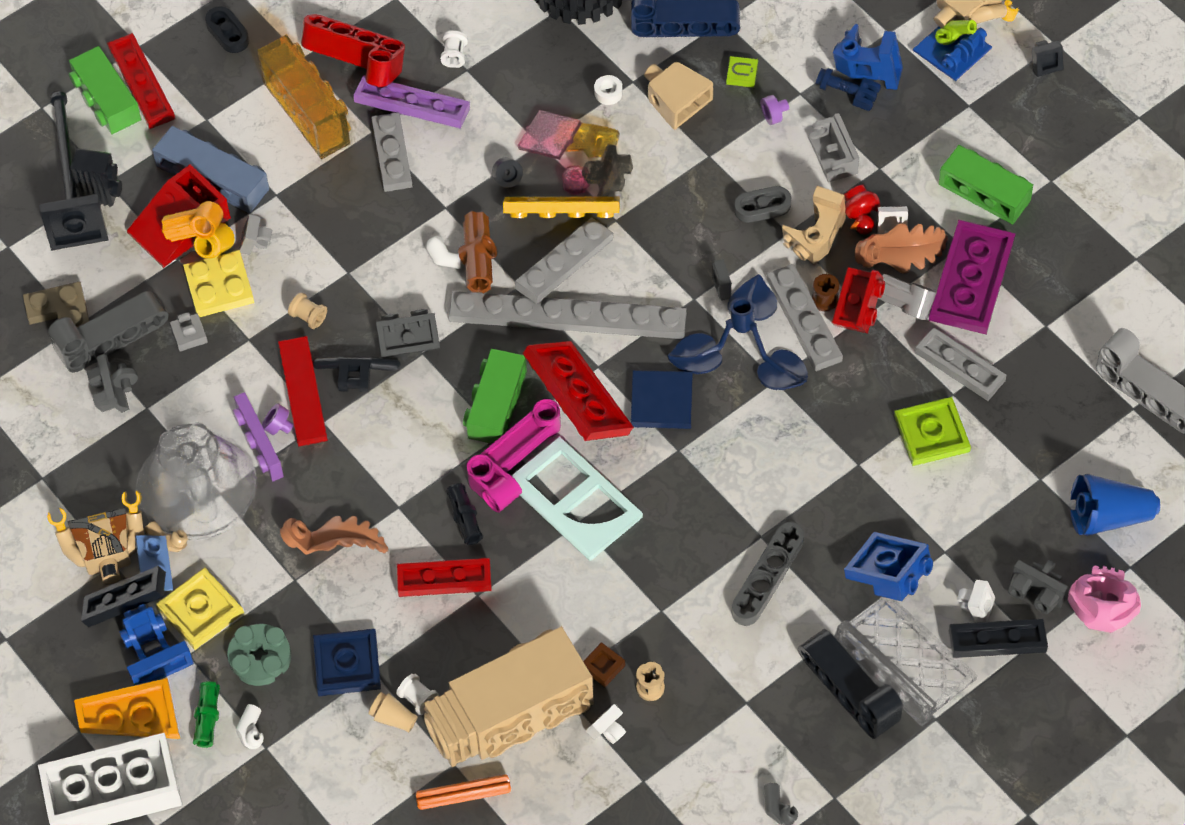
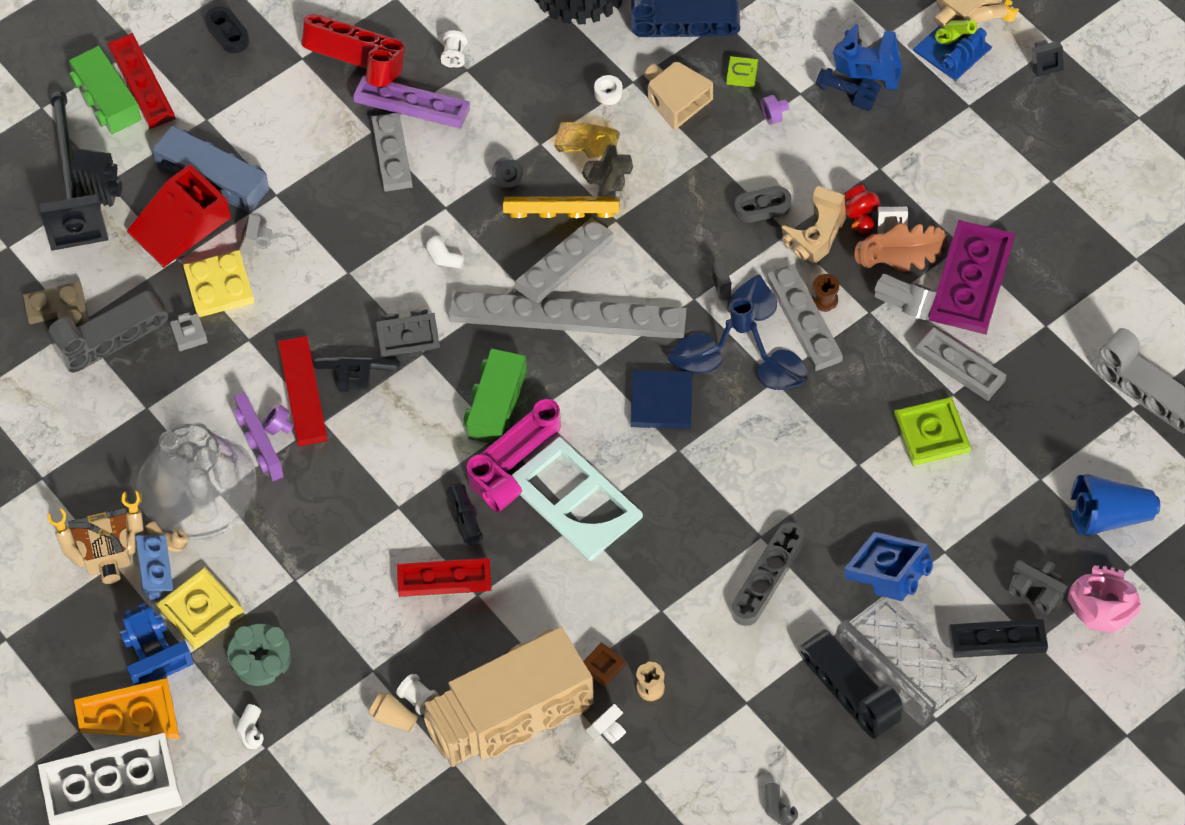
black plate [81,566,166,627] -> none
dark grey hips [87,354,138,413] -> none
light orange piece [162,201,223,242] -> none
green pin [193,681,220,748] -> none
yellow brick [194,223,235,259] -> none
clear yellow brick [257,34,351,160] -> none
nougat plant [280,516,388,555] -> none
tan bush [288,292,328,330] -> none
dark blue tile [313,628,381,696] -> none
orange axle [416,774,511,810] -> none
dark orange piece [458,211,497,293] -> none
clear pink piece [517,110,582,160] -> none
red plate [522,341,634,441] -> none
clear pink tile [561,165,590,195] -> none
light grey hinge [809,113,859,182] -> none
red bracket [832,267,885,334] -> none
bright green brick [939,145,1034,225] -> none
white tile [957,580,995,623] -> none

